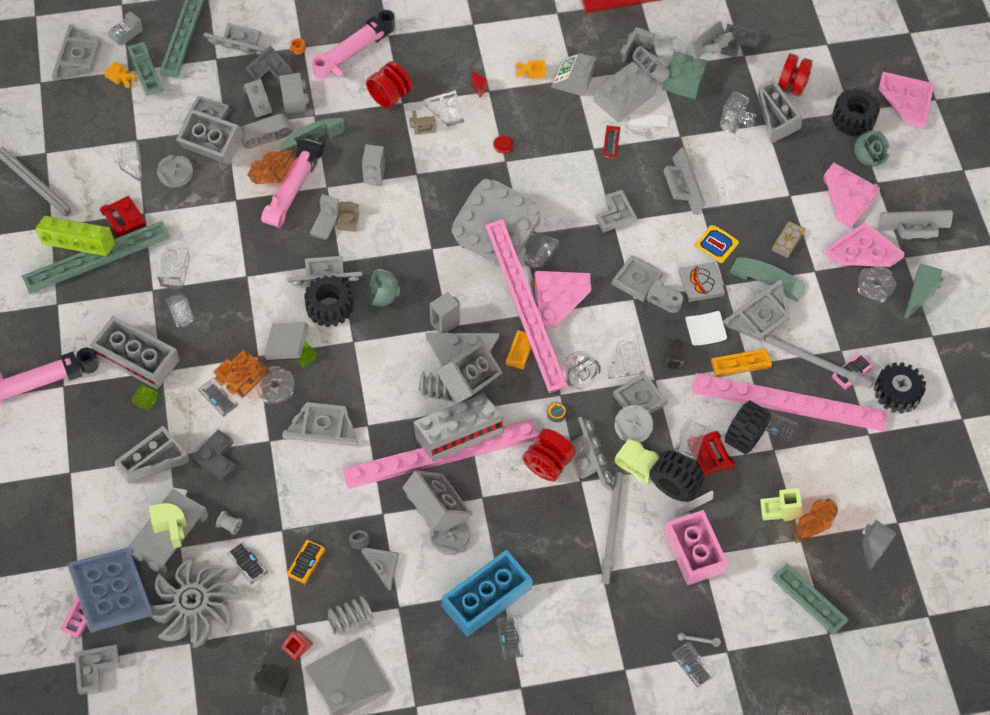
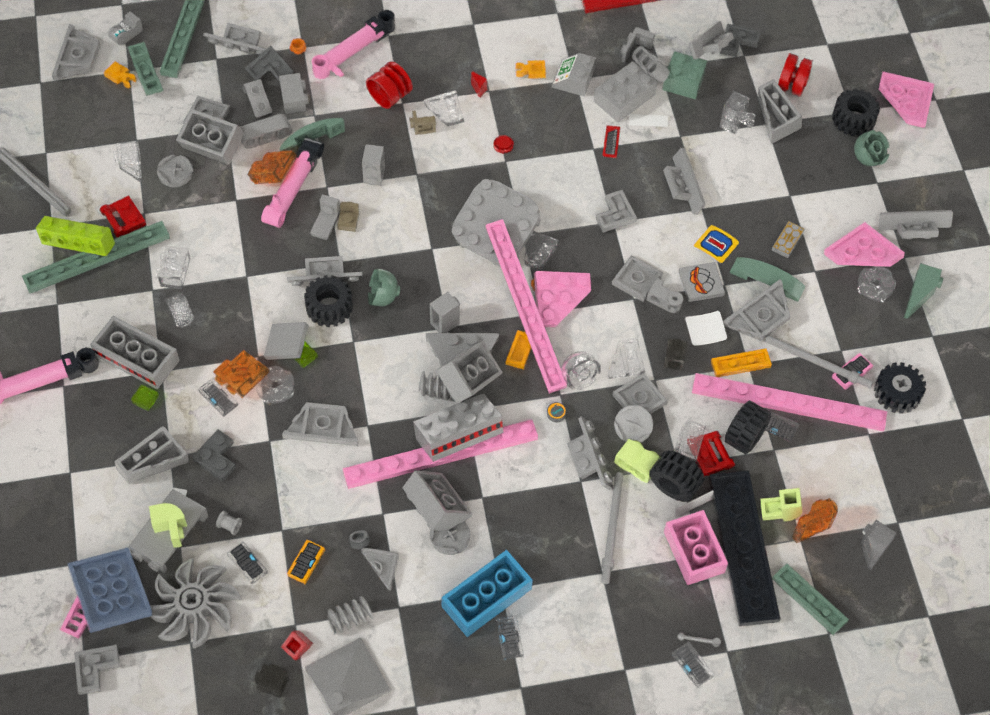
red wheel [522,429,575,482] -> none
bright pink plate [823,162,880,228] -> none
none -> black plate [709,471,781,626]

